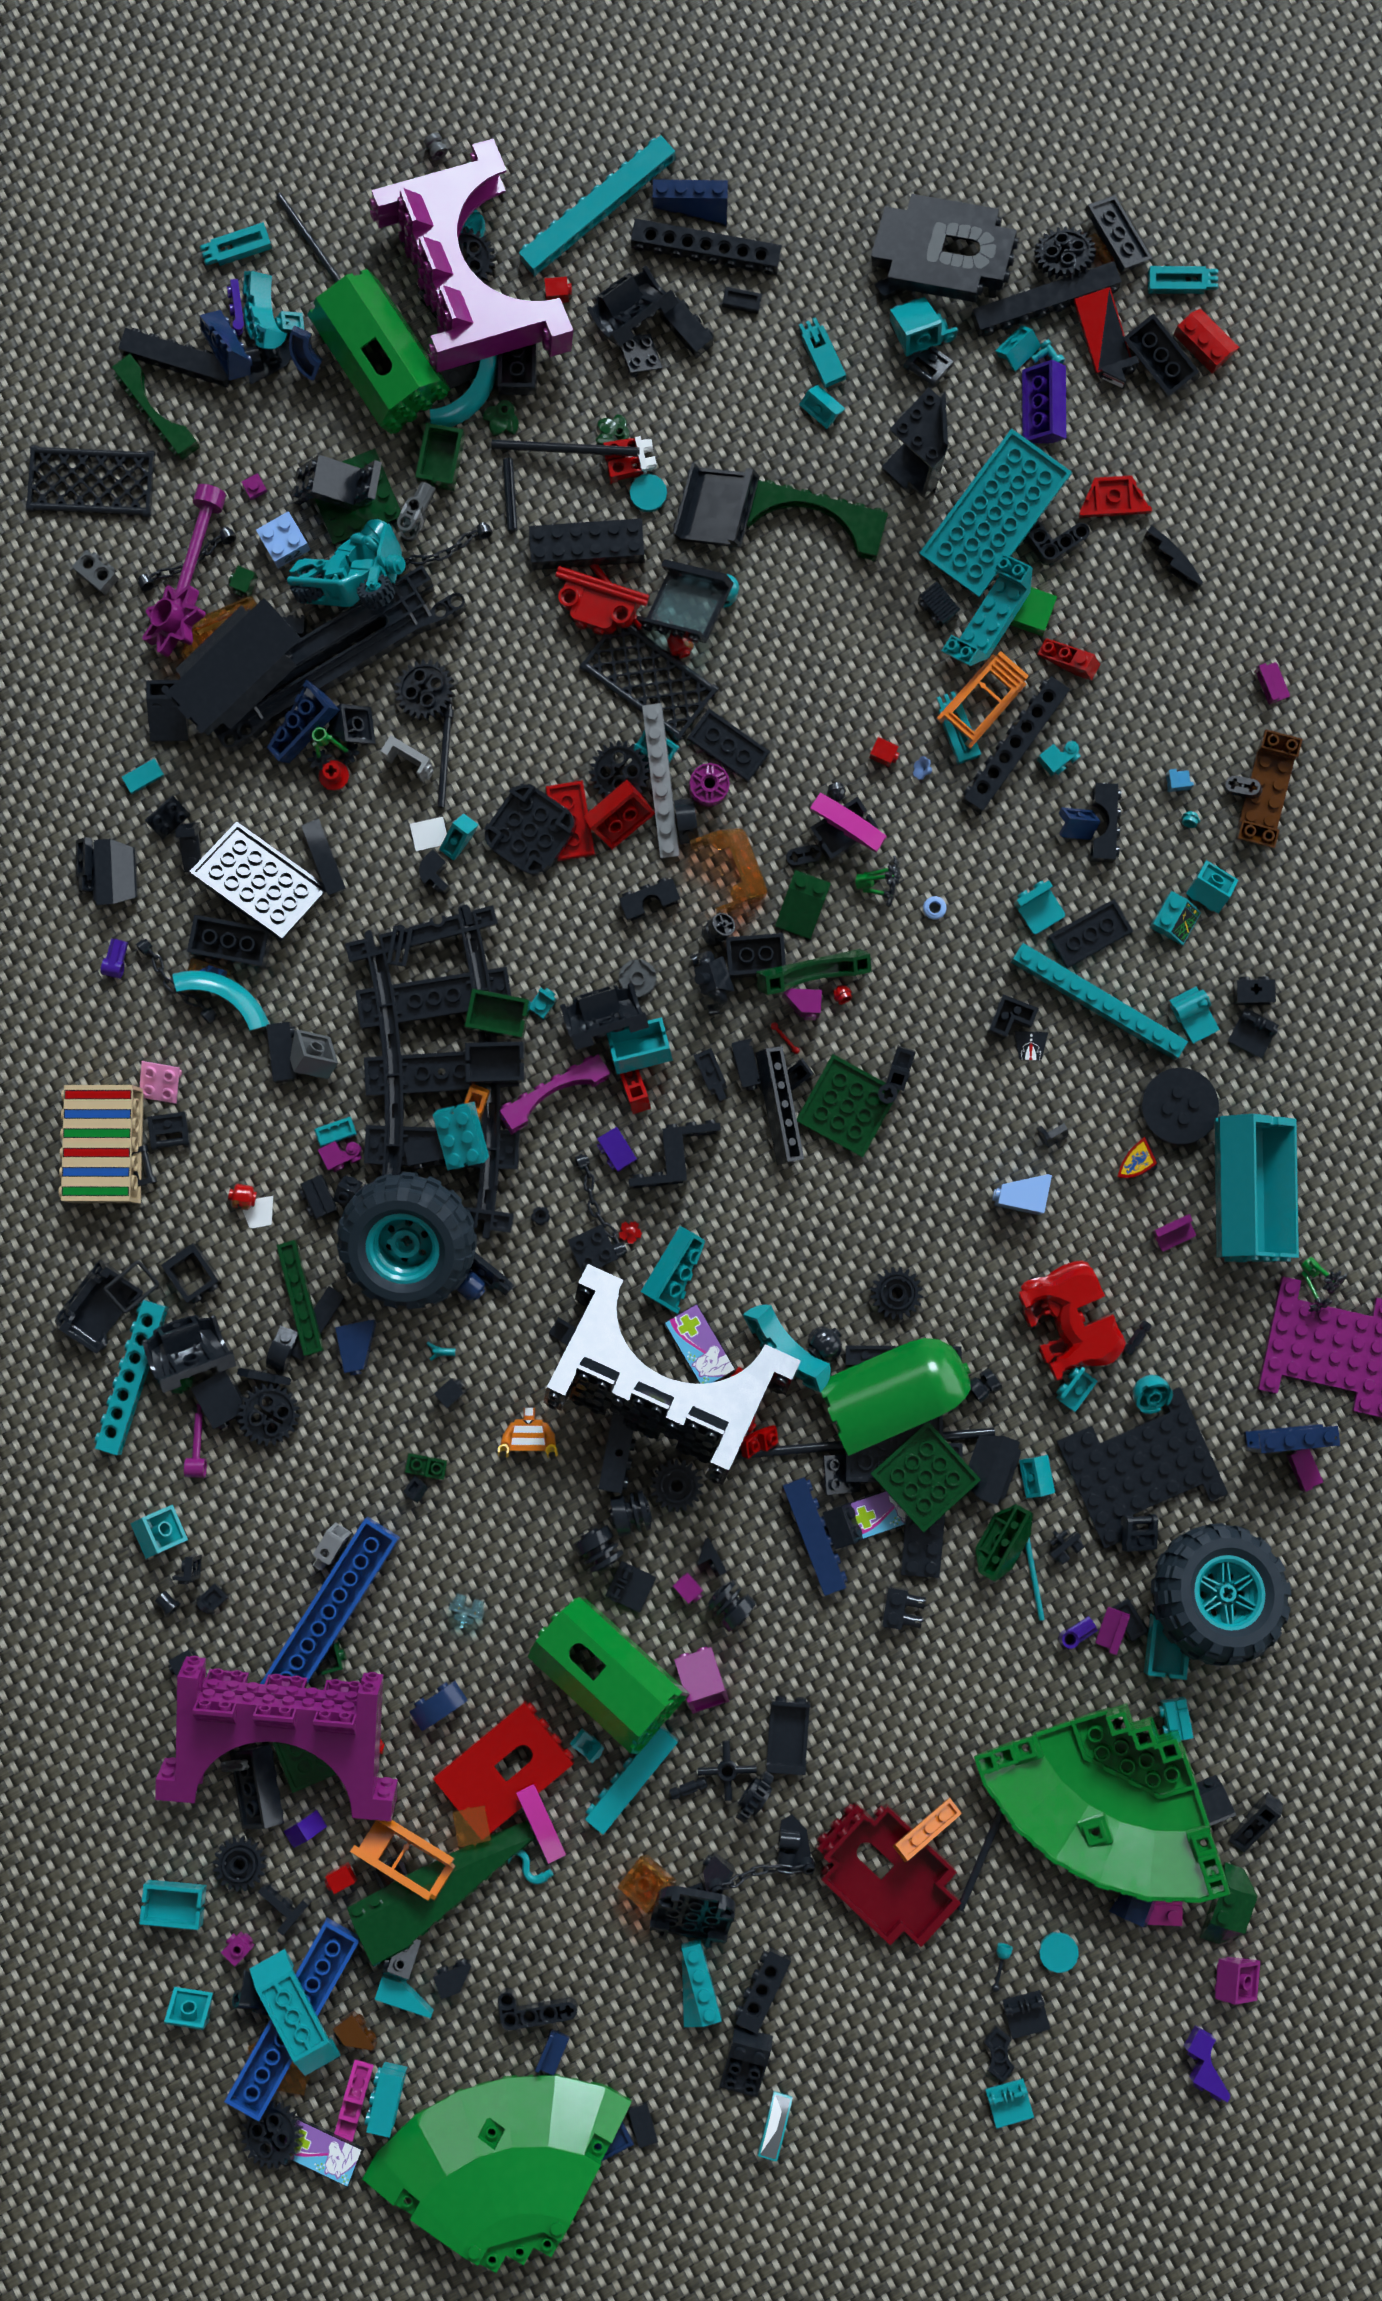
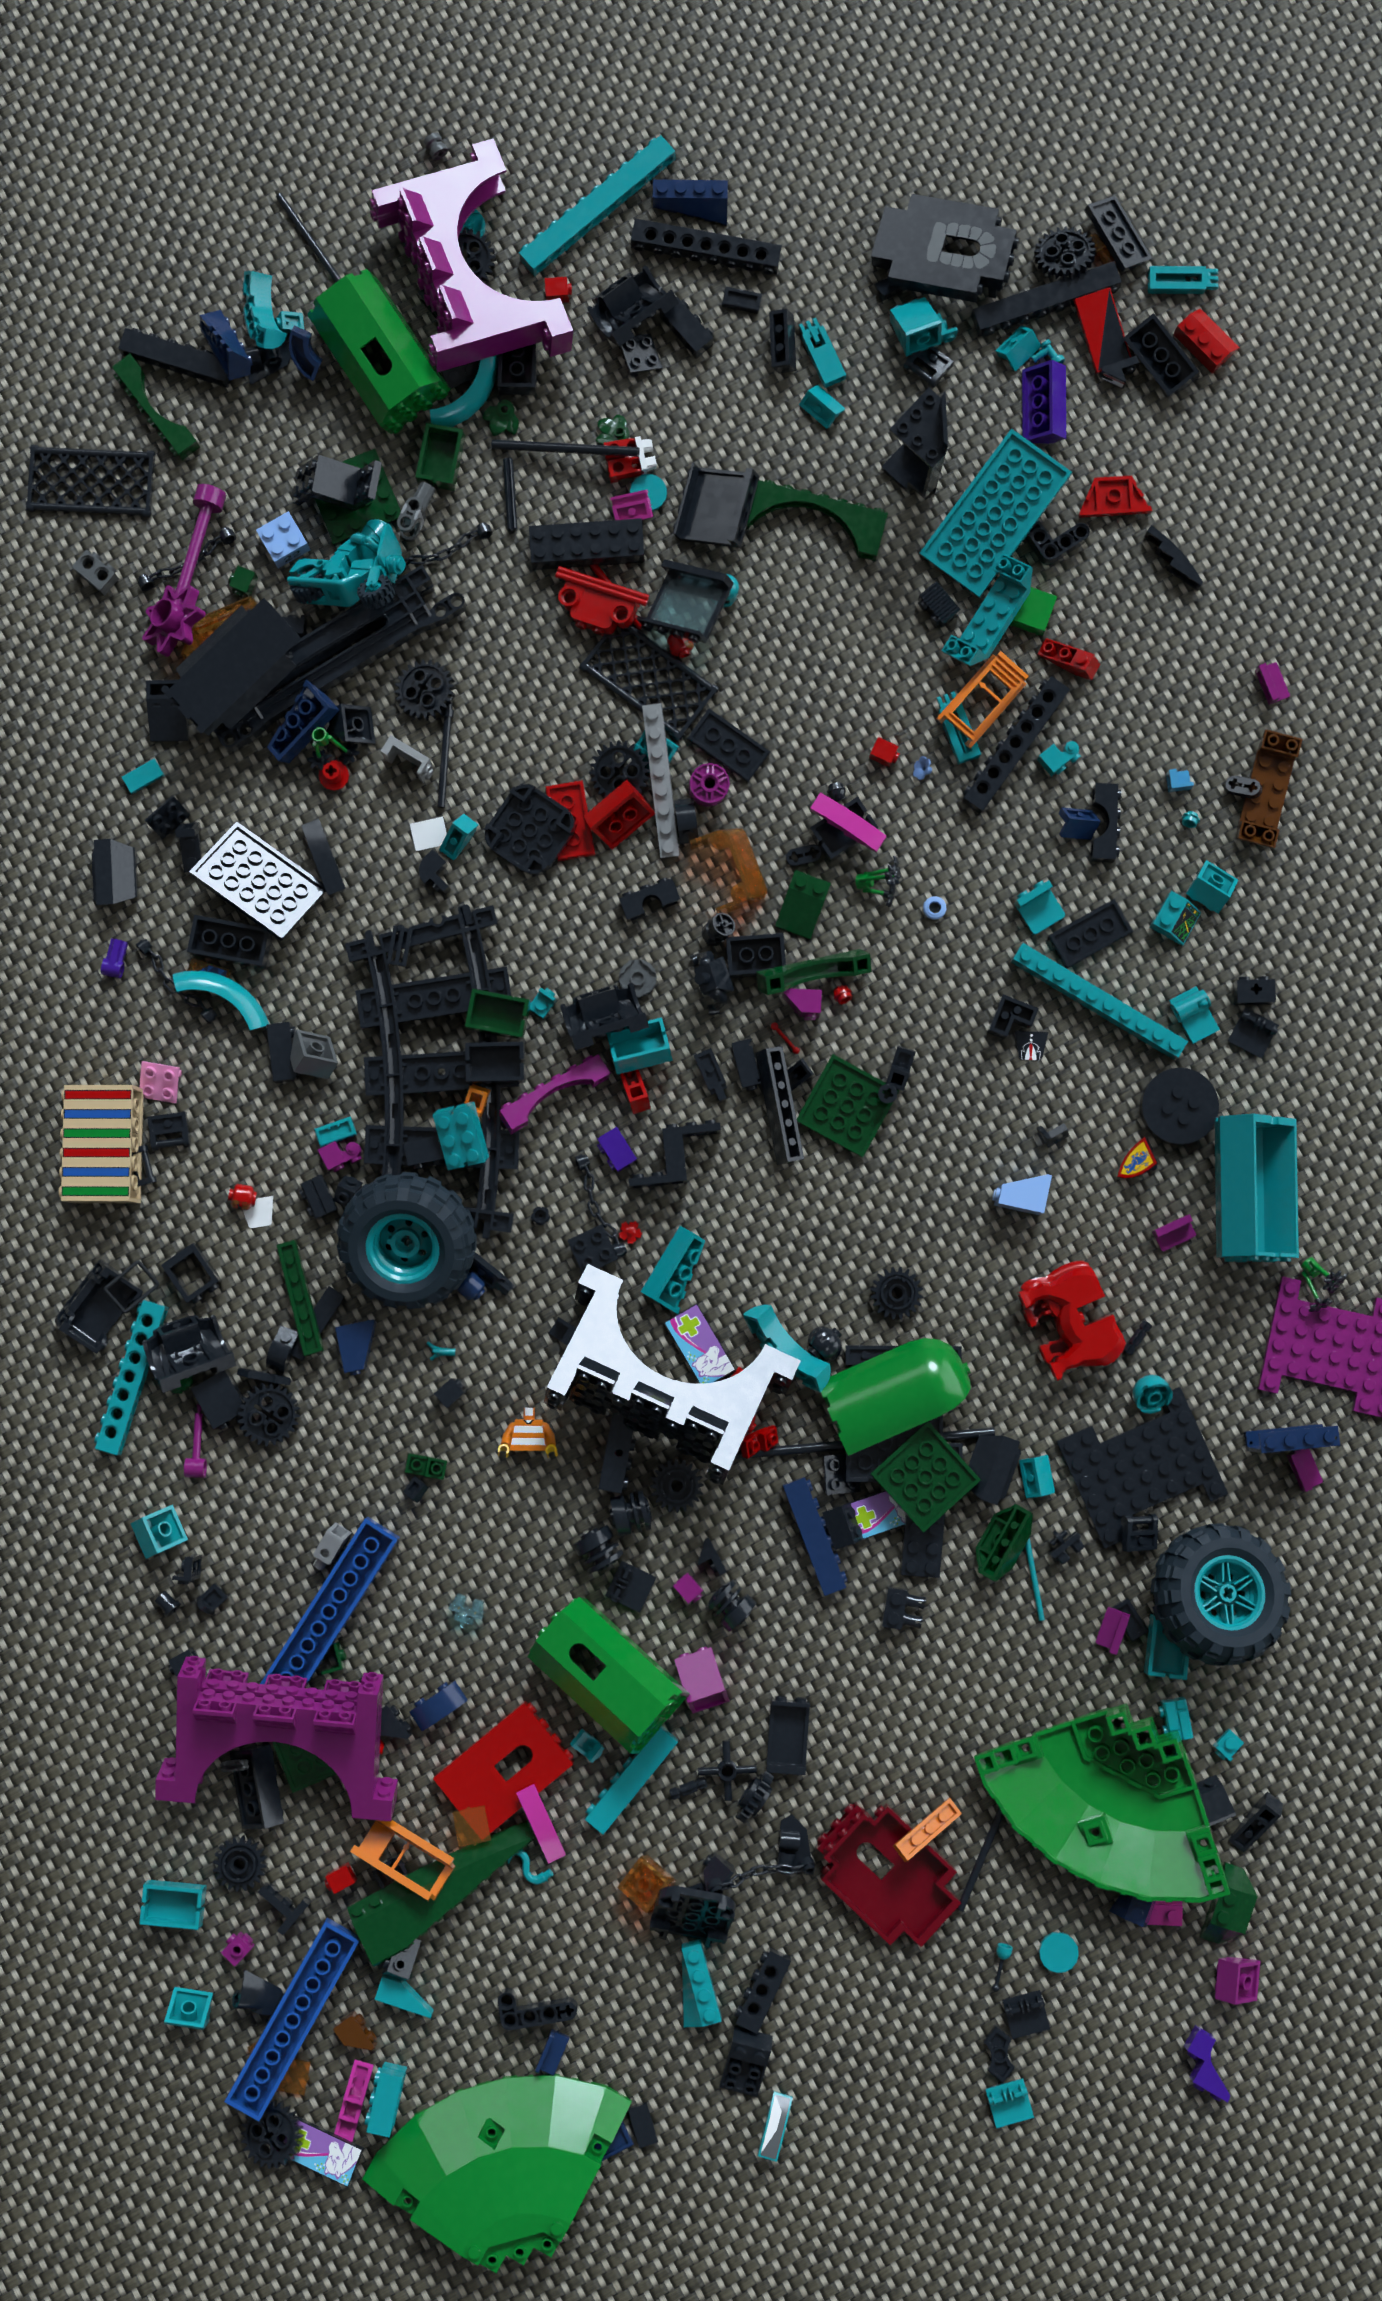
black hinge [76,837,94,892] -> none
teal hinge [199,222,273,266] -> none
dark purple plate [227,279,244,337] -> none
magenta plate [241,473,268,500] -> none
teal slope [250,1949,340,2076] -> none
dark purple slope [284,1810,327,1848] -> none
black slope [433,1958,473,2000] -> none
black wheel [970,1368,1003,1403] -> none
teal bracket [1056,1367,1098,1412] -> none
dark purple piece [1058,1616,1098,1649] -> none
none -> black slope [381,1703,412,1739]
none -> dark pink plate [610,489,653,520]
none -> black brick [769,308,796,374]
none -> teal bracket [1213,1728,1244,1762]

